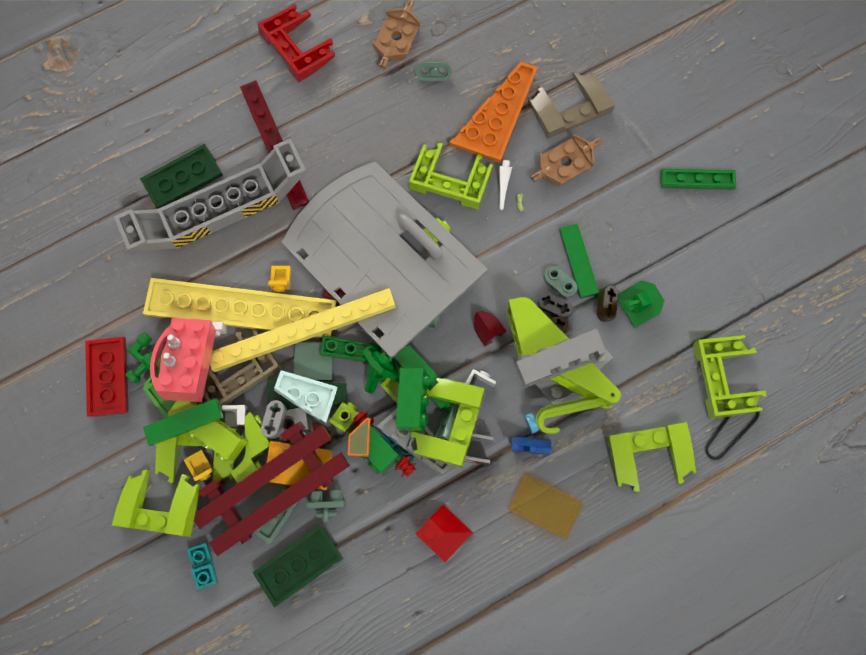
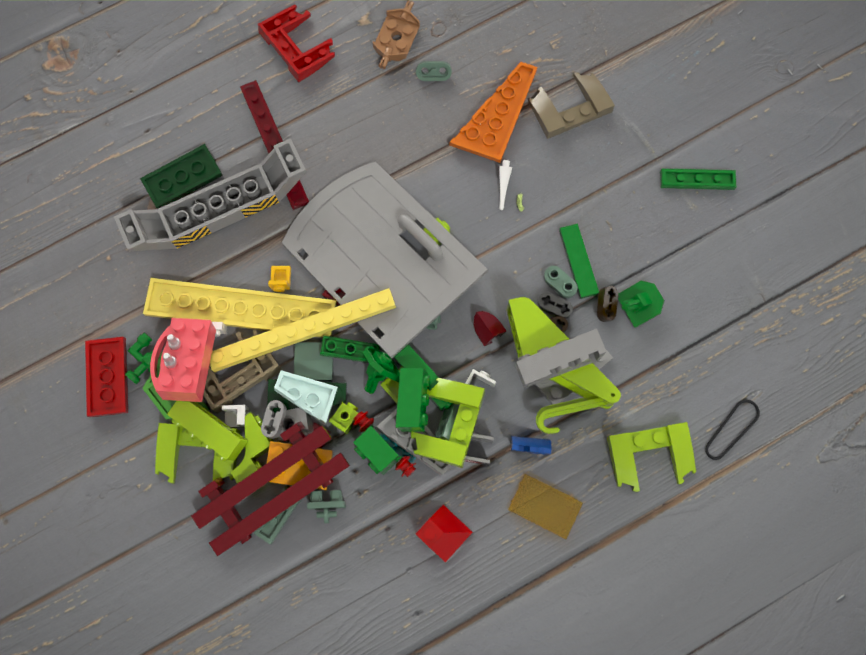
lime wedge [112,470,200,537] -> none
green tile [143,398,224,446] -> none
yellow bracket [184,449,213,482] -> none
teal slope [186,541,217,590] -> none
dark green plate [252,525,344,607] -> none
olive tile [348,418,371,457] -> none
lime wedge [409,143,493,210] -> none
medium azure tile [524,413,539,434] -> none
medium nougat plate [530,134,603,186] -> none
lime wedge [693,335,766,419] -> none

